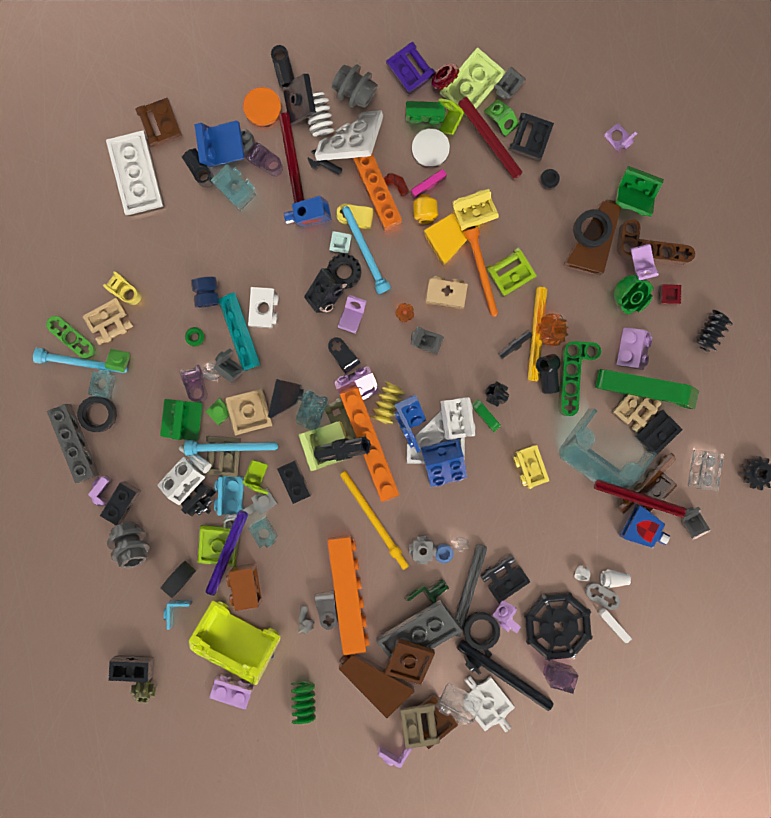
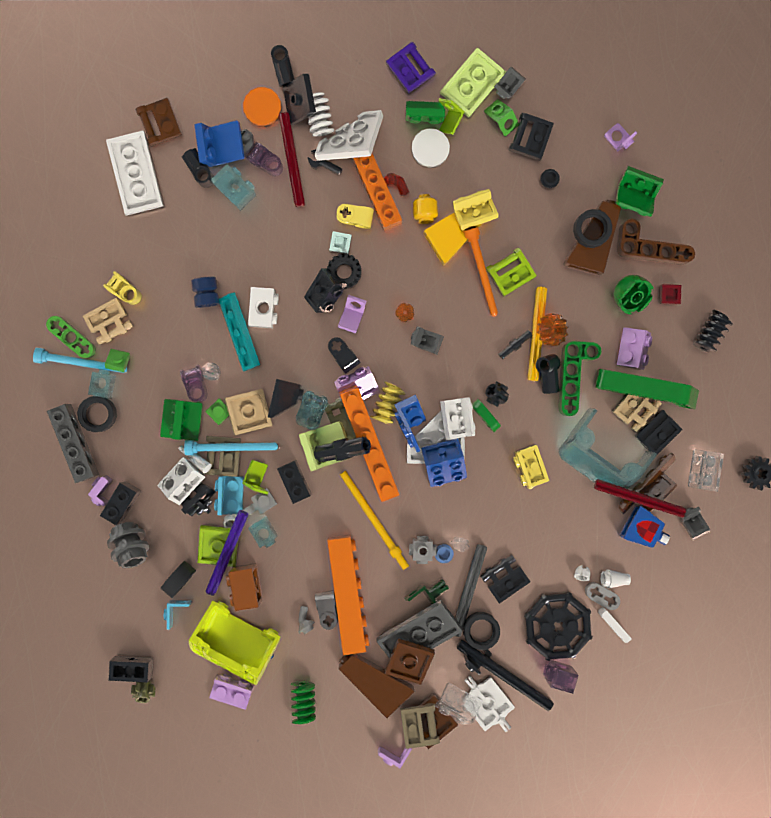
green plate [185,327,204,346] -> none
dark grey bracket [213,349,244,383] -> none
blue torso [284,196,332,226] -> none
dark grey piece [331,64,378,108] -> none
medium azure piece [343,206,391,294] -> none
dark pink tile [411,169,447,199] -> none
tan brick [425,276,468,309] -> none
dark red gear [432,63,460,90] -> none
dark red axle [458,97,523,179] -> none
lavender bracket [493,601,521,633] -> none
lavender bracket [631,244,659,280] -> none

